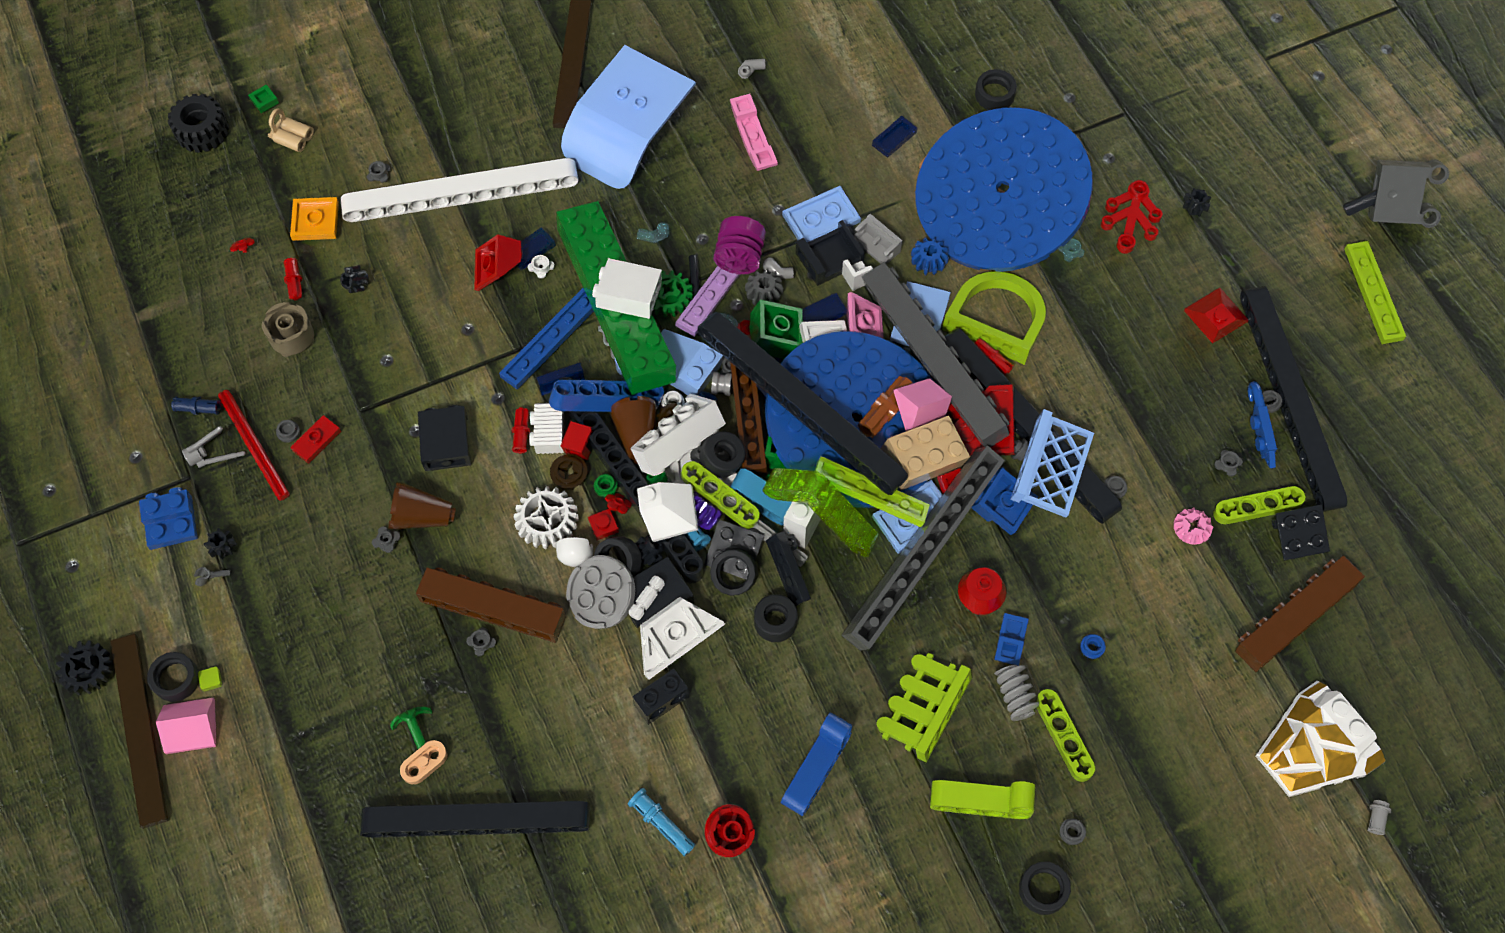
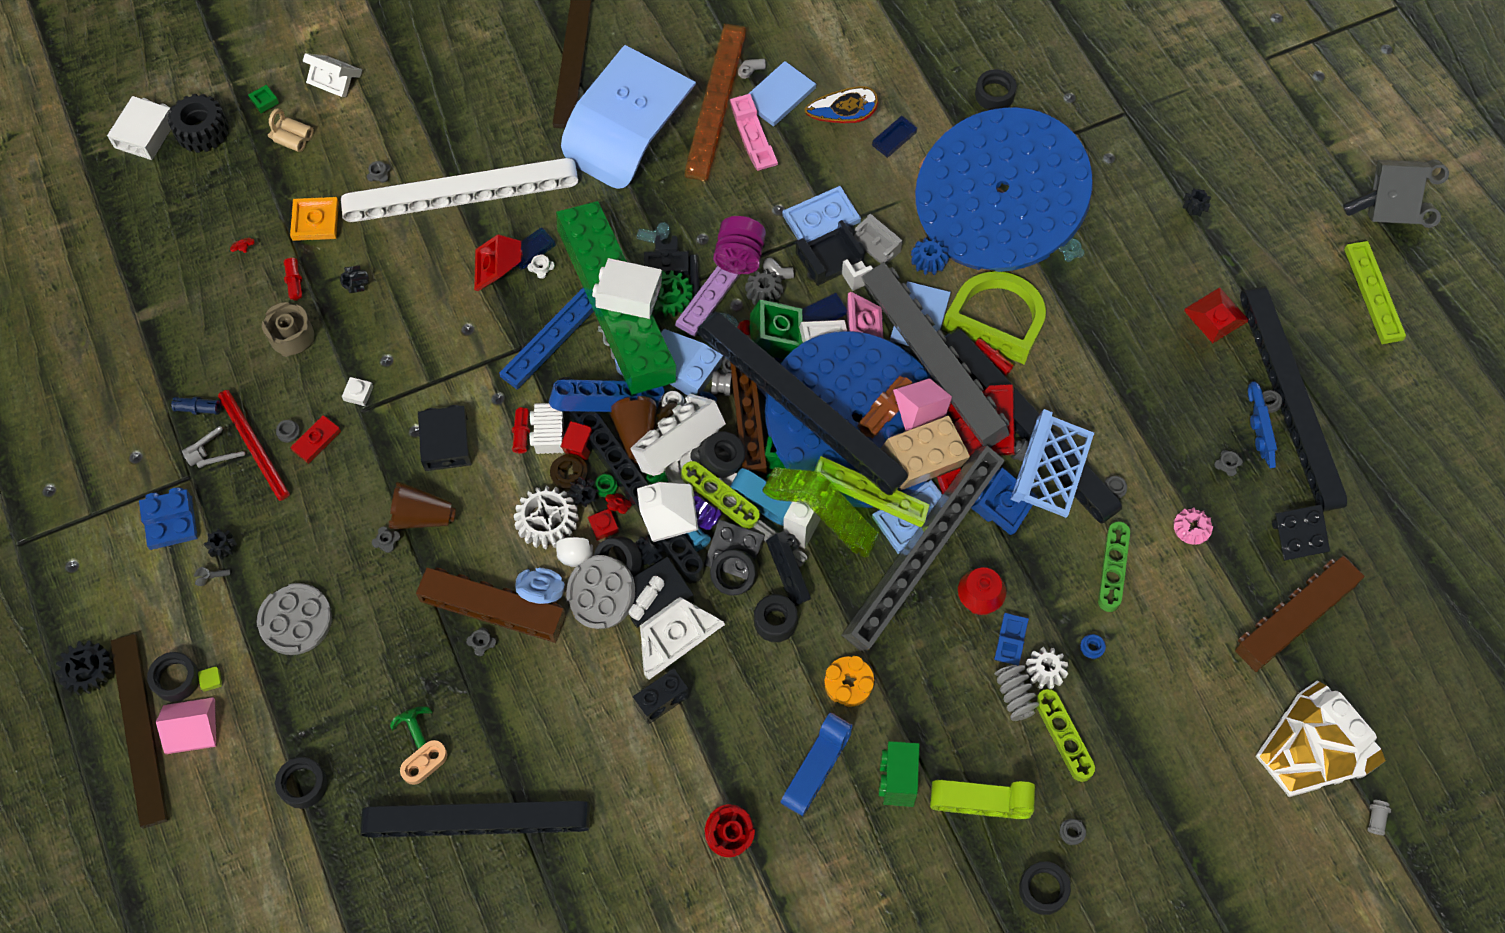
clear blue tile [536,363,585,395] -> none
dark azure pin [628,788,696,857] -> none
lime fence [877,653,972,763] -> none
red plant [1101,180,1163,254] -> none
lime beam [1213,486,1305,524] -> none
none -> white brick [107,96,171,160]
none -> light grey tile [257,583,332,655]
none -> black tyre [275,757,328,809]
none -> white bracket [303,53,362,97]
none -> white plate [342,377,373,406]
none -> light blue tile [515,568,565,604]
none -> black gear [567,476,599,507]
none -> black plate [644,235,689,275]
none -> clear orange beam [685,23,746,181]
none -> light blue tile [748,61,816,127]
none -> shield [805,86,878,123]
none -> light orange plate [824,656,874,707]
none -> green brick [879,741,919,807]
none -> white gear [1026,647,1068,690]
none -> bright green beam [1098,522,1130,612]

